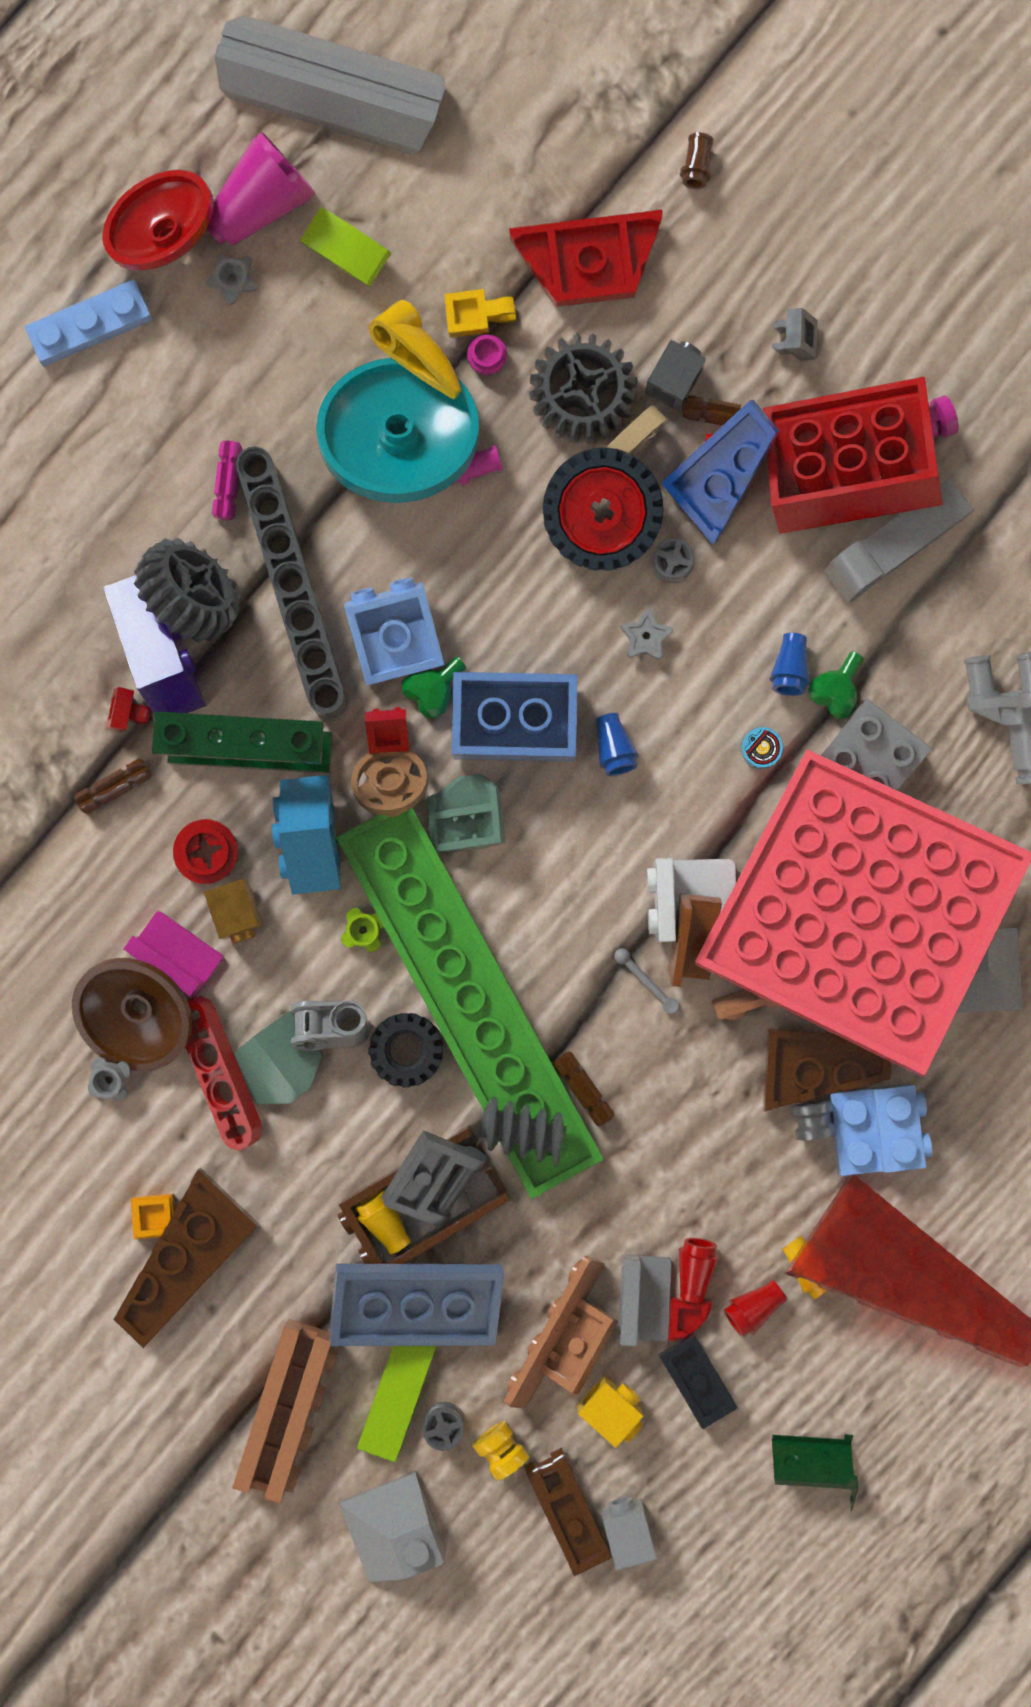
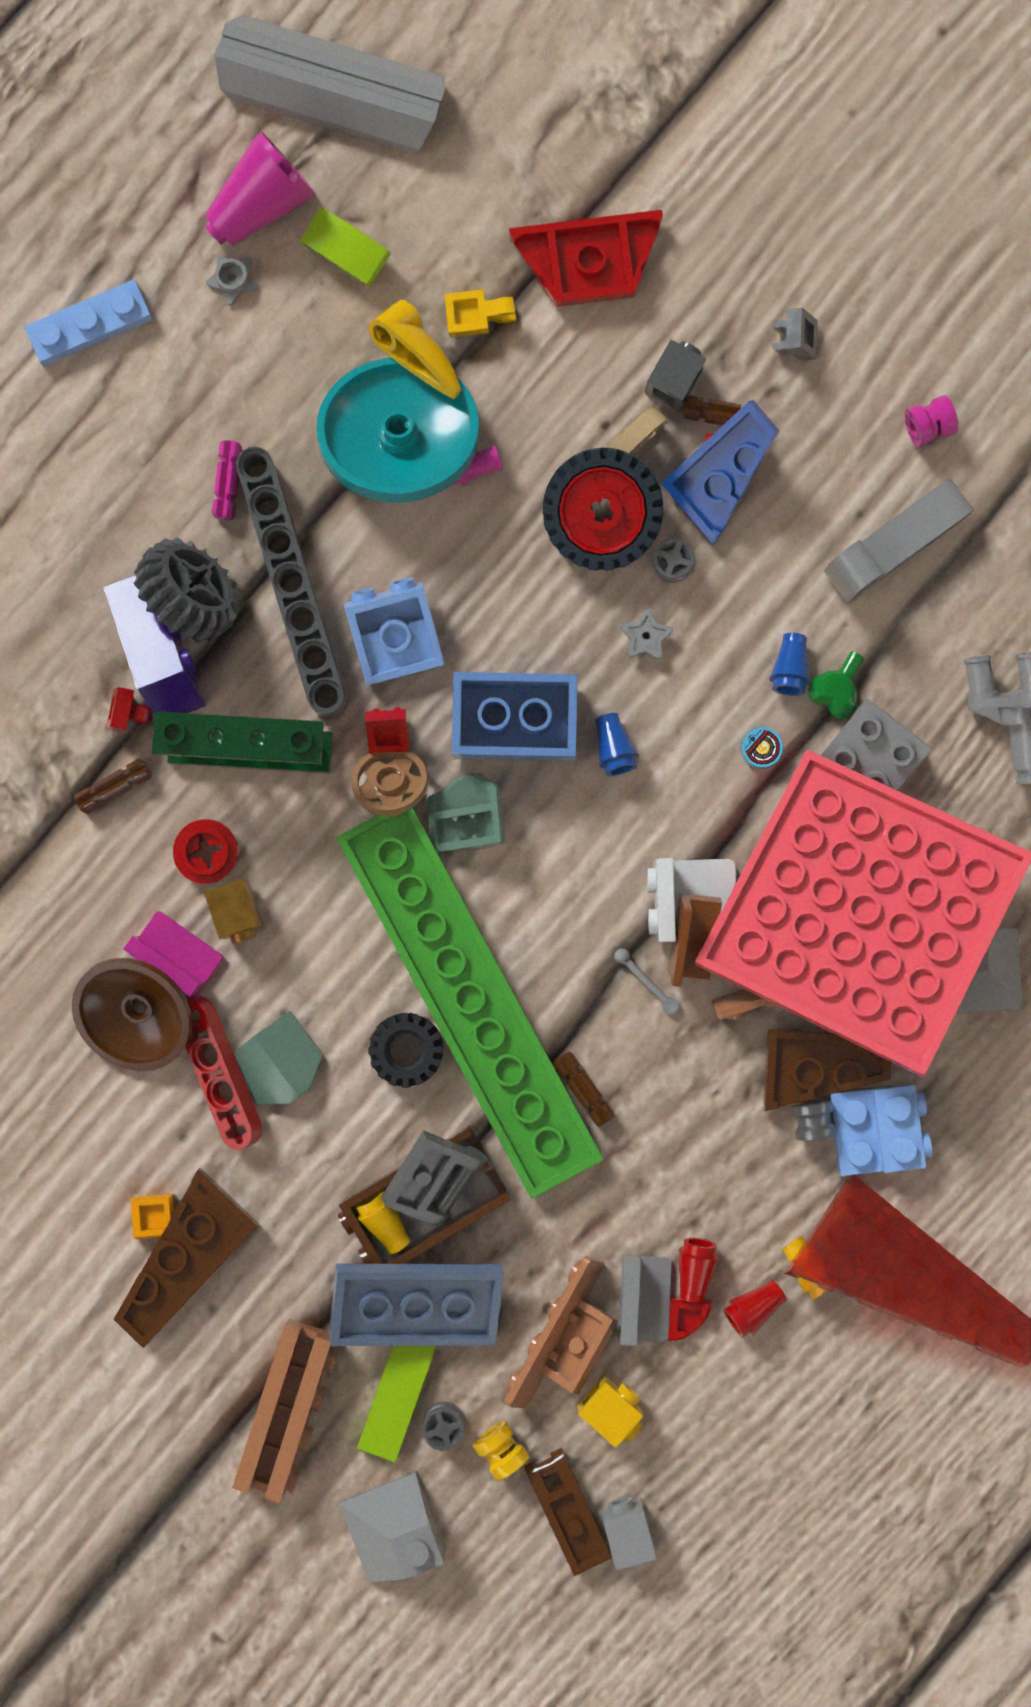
light grey plate [88,1057,131,1101] -> none
red dish [102,170,214,270] -> none
dark azure brick [272,775,341,895] -> none
light grey piece [290,1000,370,1051] -> none
lime plate [341,908,384,952] -> none
green rock [402,656,467,719] -> none
dark pink plate [467,334,507,375] -> none
dark grey piece [476,1097,567,1167] -> none
dark grey gear [529,333,638,444] -> none
black plate [659,1333,738,1430] -> none
reddish brown pin [680,132,714,189] -> none
red slope [763,376,943,534] -> none
dark green piece [772,1434,859,1511] -> none

